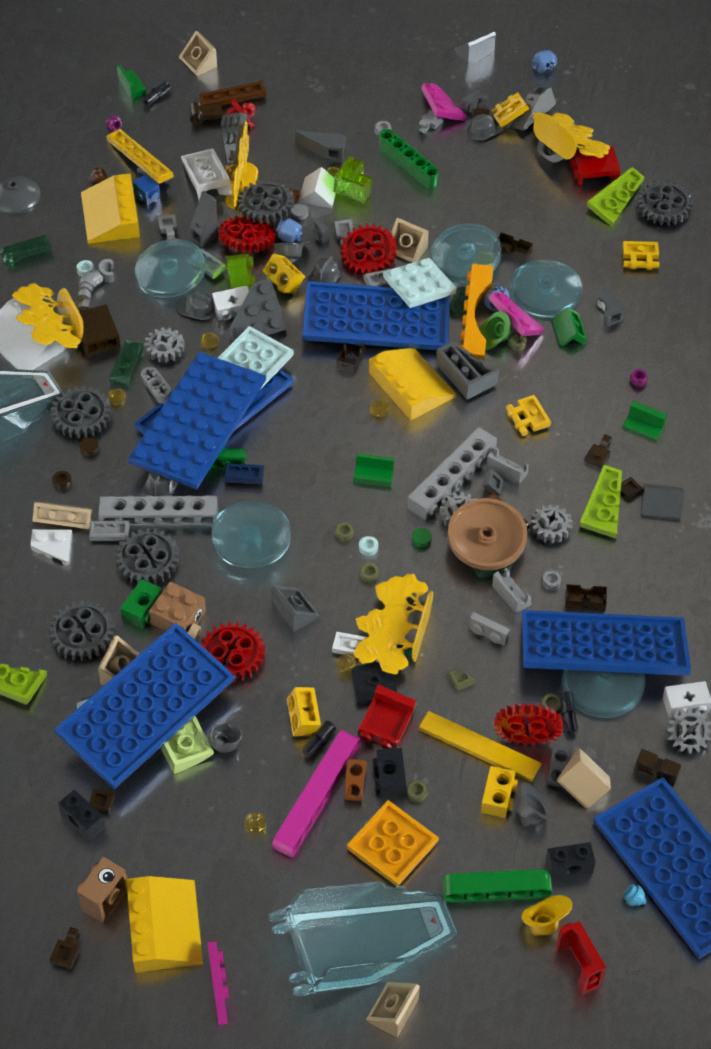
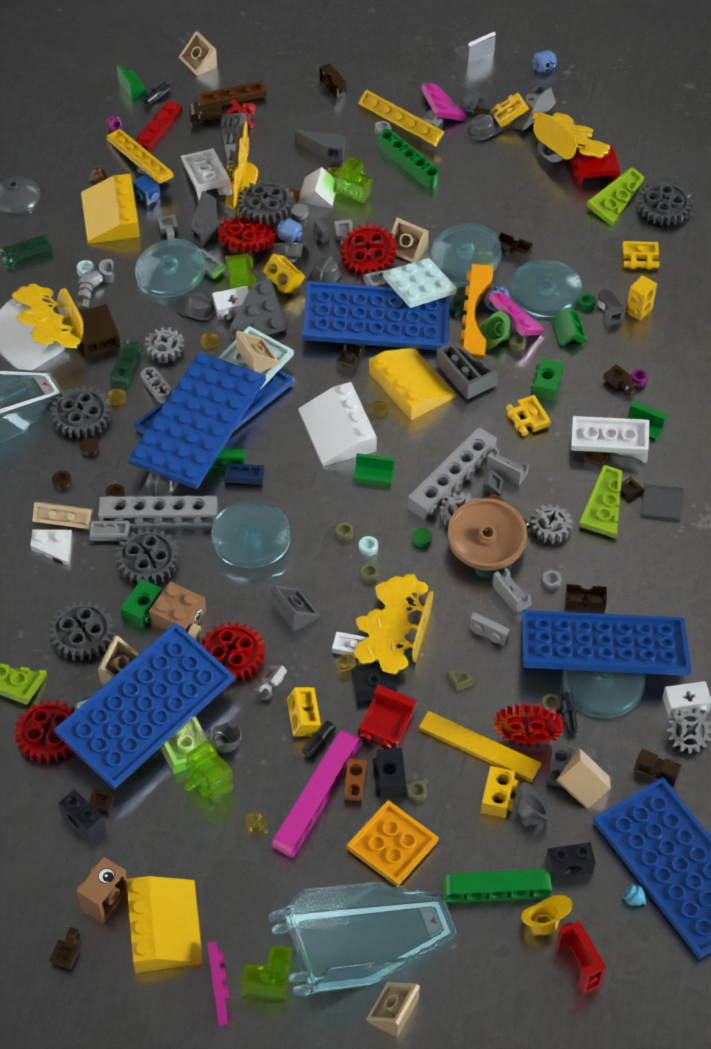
none -> red gear [14,699,75,764]
none -> dark brown tile [105,484,125,497]
none -> red plate [135,101,183,152]
none -> clear neon green brick [183,740,234,804]
none -> tan slope [236,330,280,373]
none -> clear neon green brick [240,945,294,1001]
none -> light grey plate [255,665,287,700]
none -> white slope [298,382,377,466]
none -> dark brown piece [319,63,347,98]
none -> yellow tile [358,89,444,147]
none -> green brick [530,358,564,402]
none -> white plate [571,416,649,463]
none -> green tile [577,293,596,311]
none -> dark brown plate [603,365,636,395]
none -> yellow brick [626,275,657,320]

